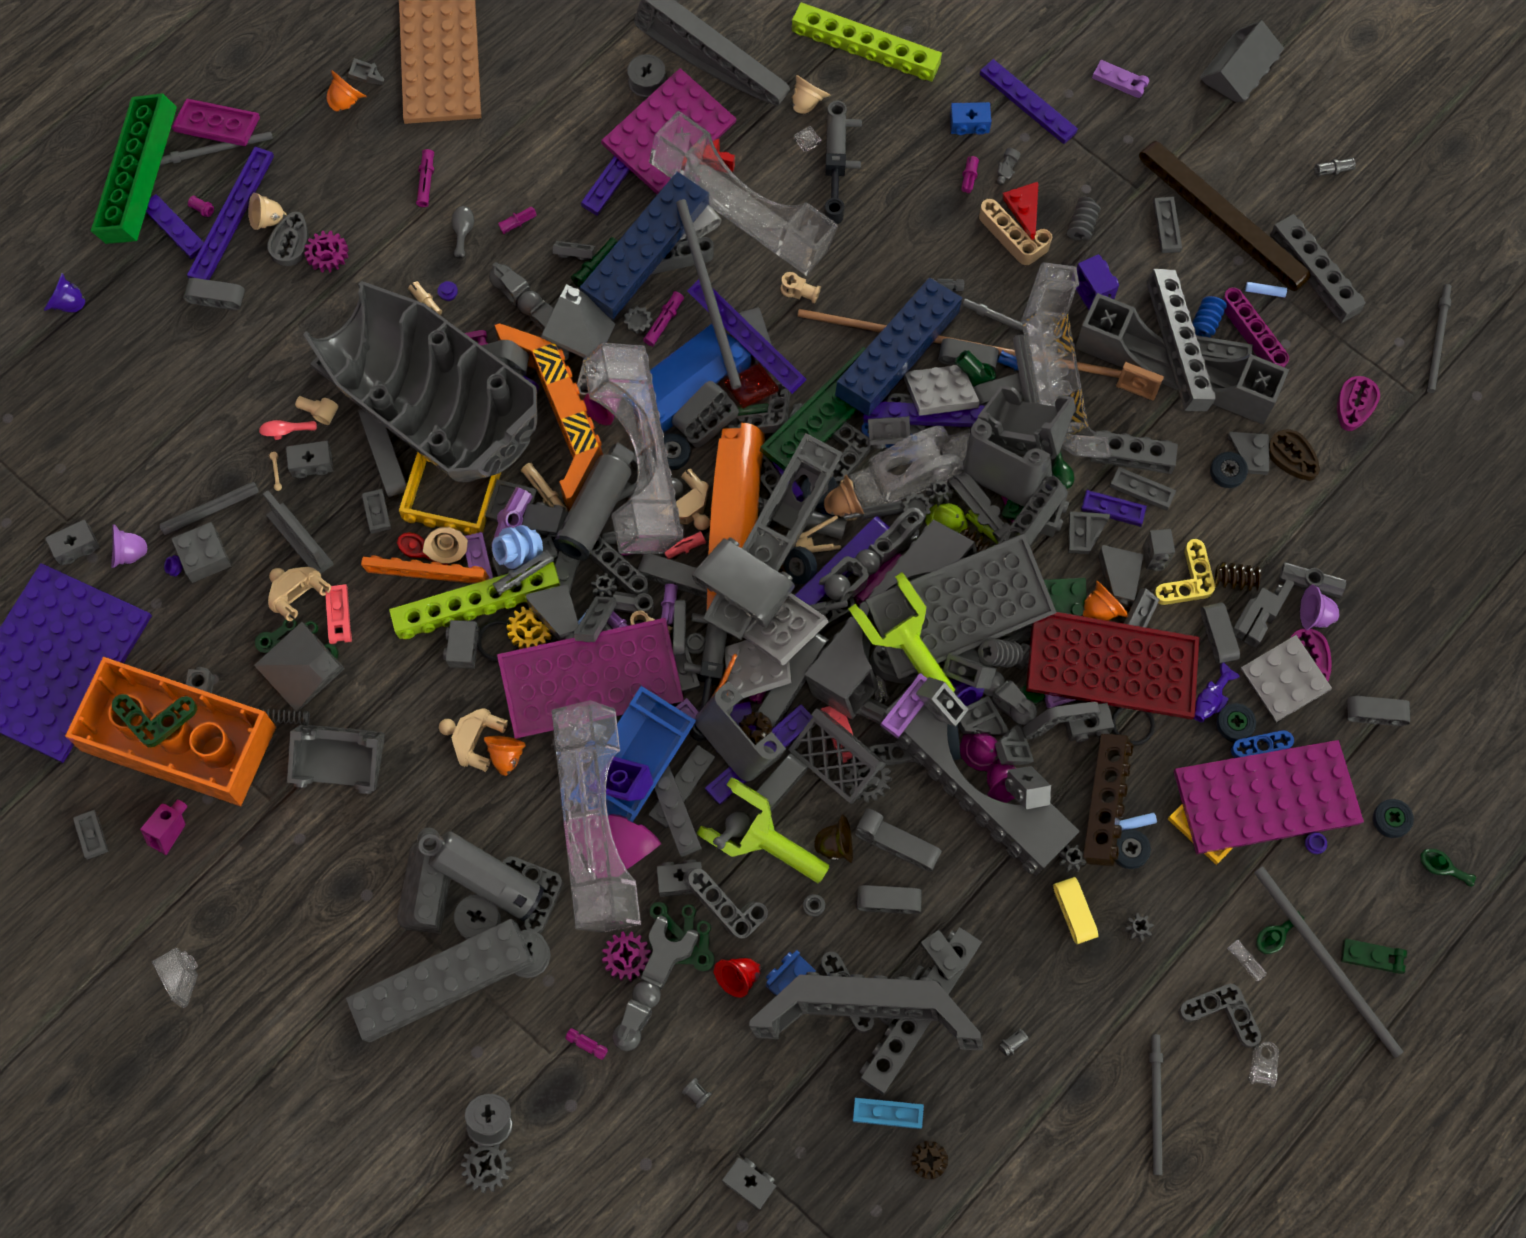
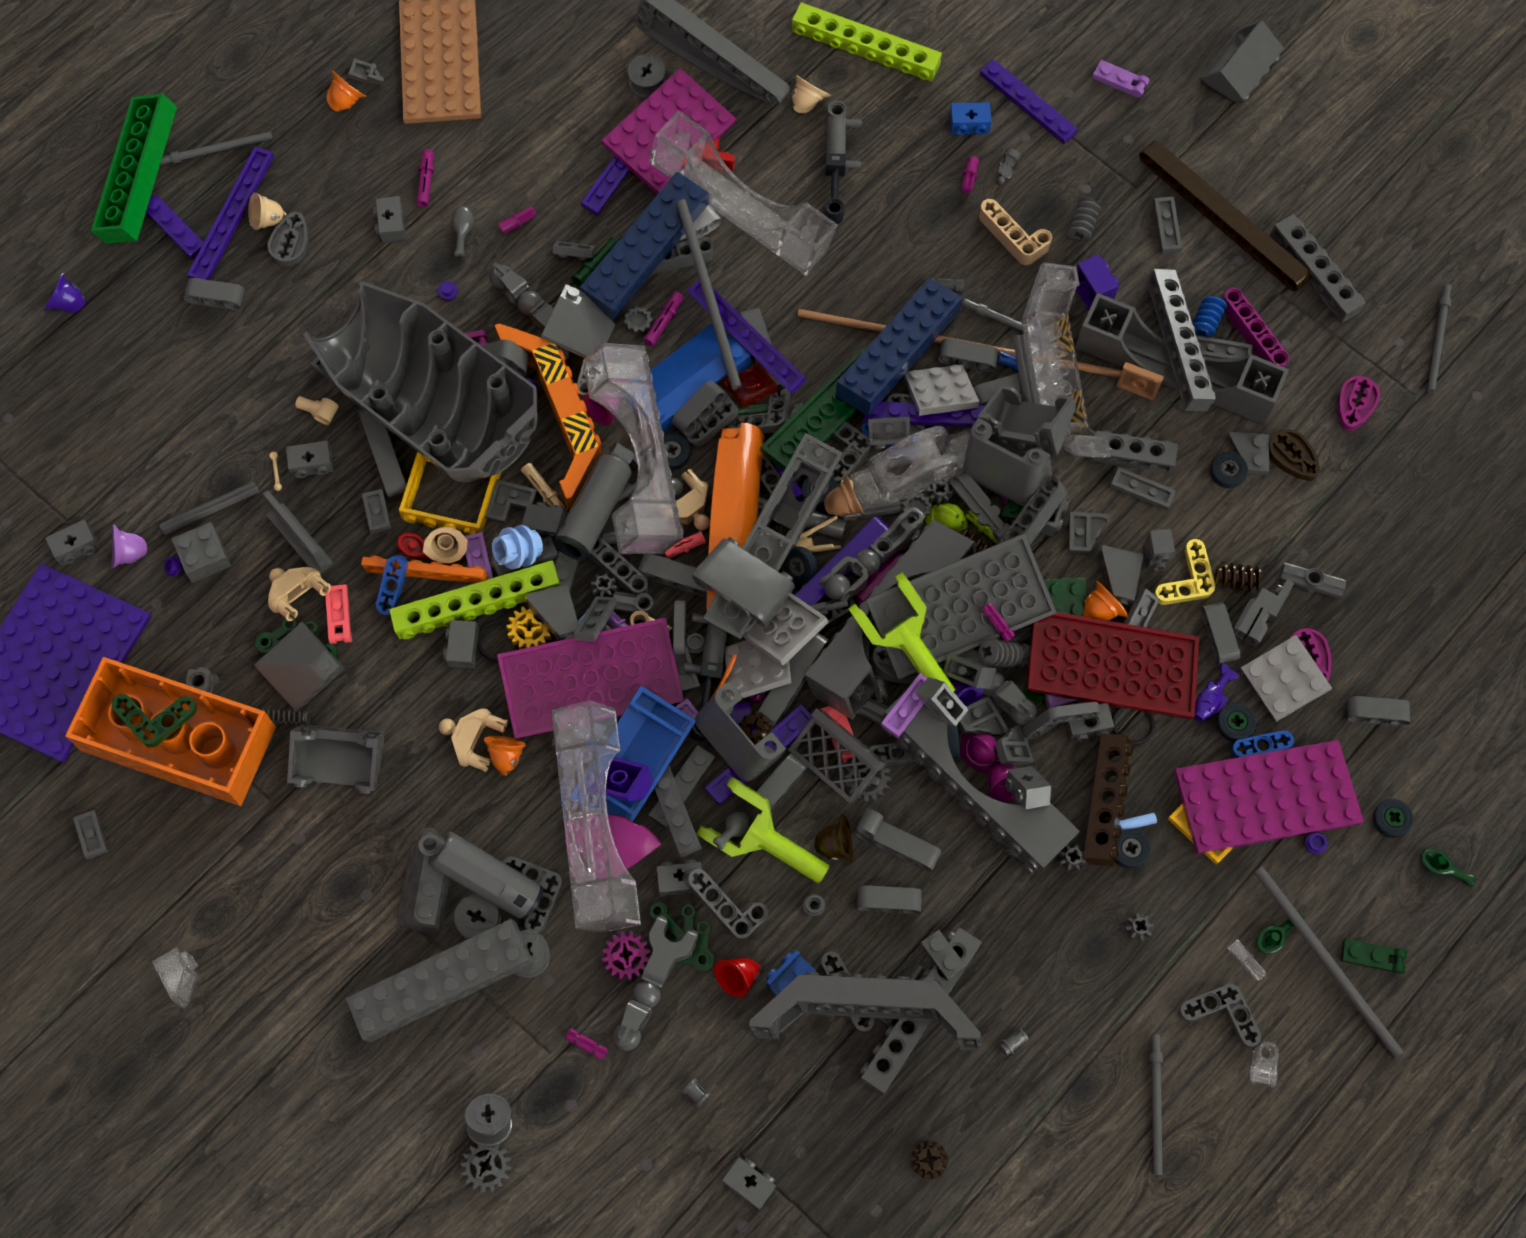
magenta torso [140,799,187,855] -> none
magenta tile [172,99,260,146] -> none
magenta pin [188,196,214,217] -> none
coral piece [259,420,317,440] -> none
magenta gear [304,231,349,273] -> none
tan pin [408,281,442,315] -> none
medium lavender piece [491,487,533,546] -> none
dark grey pin [493,550,554,595] -> none
medium lavender axle [661,584,678,626] -> none
tan connector [780,272,821,303] -> none
clear plate [794,126,821,152] -> none
dark azure plate [853,1098,924,1129] -> none
dark green piece [955,350,996,387] -> none
red wing [1003,182,1038,240] -> none
dark green piece [1052,451,1074,489] -> none
light yellow beam [1053,877,1098,944] -> none
dark purple tile [1081,490,1147,527] -> none
light blue piece [1245,282,1287,298] -> none
medium lavender piece [1300,584,1339,630] -> none
dark grey pin [1314,157,1356,177] -> none
none -> dark grey brick [373,196,406,243]
none -> blue beam [376,555,408,615]
none -> magenta axle [982,603,1015,642]

